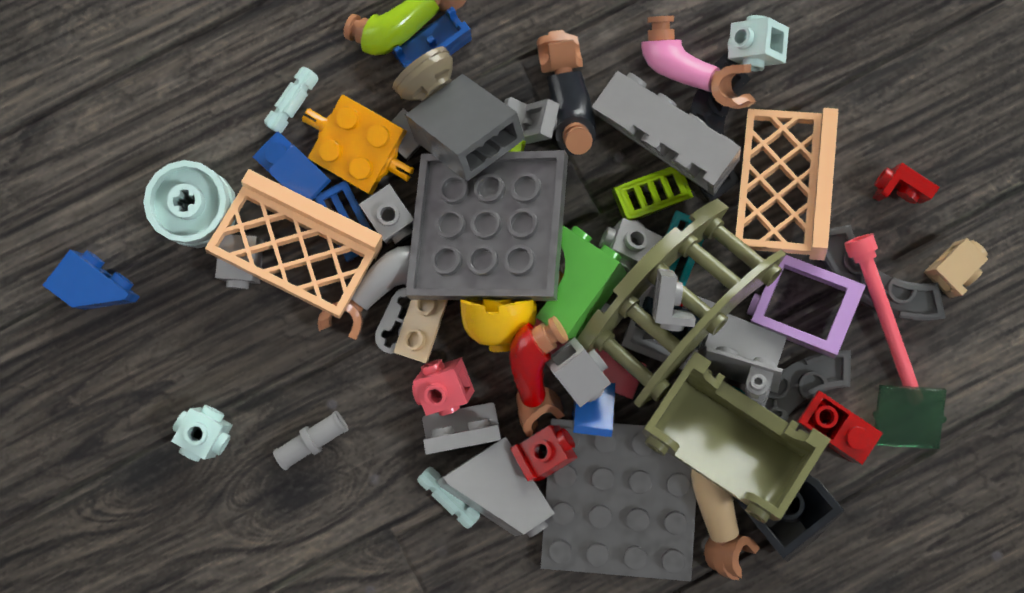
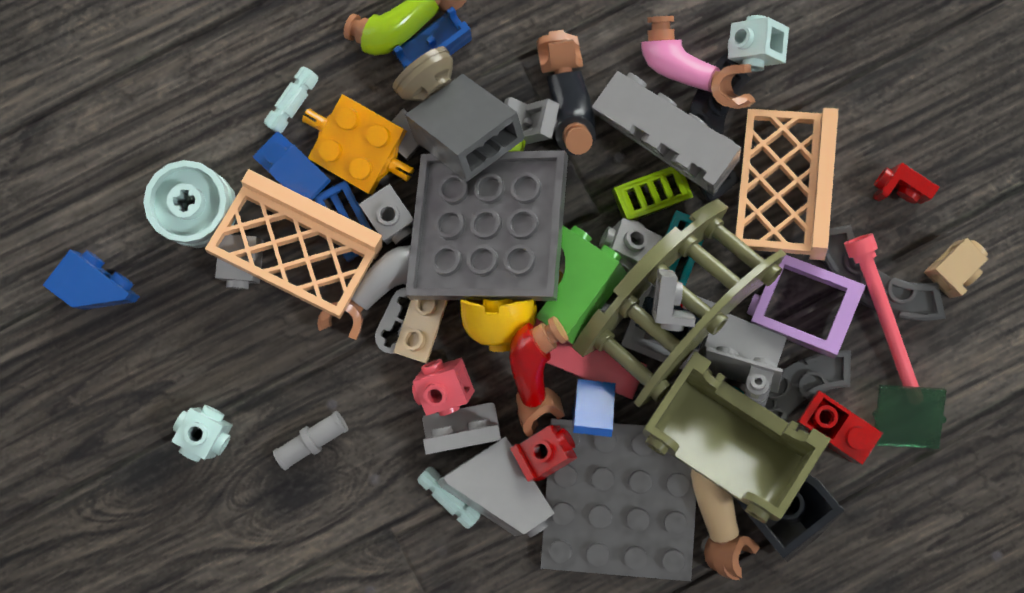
light grey brick [546,337,611,407] -> none

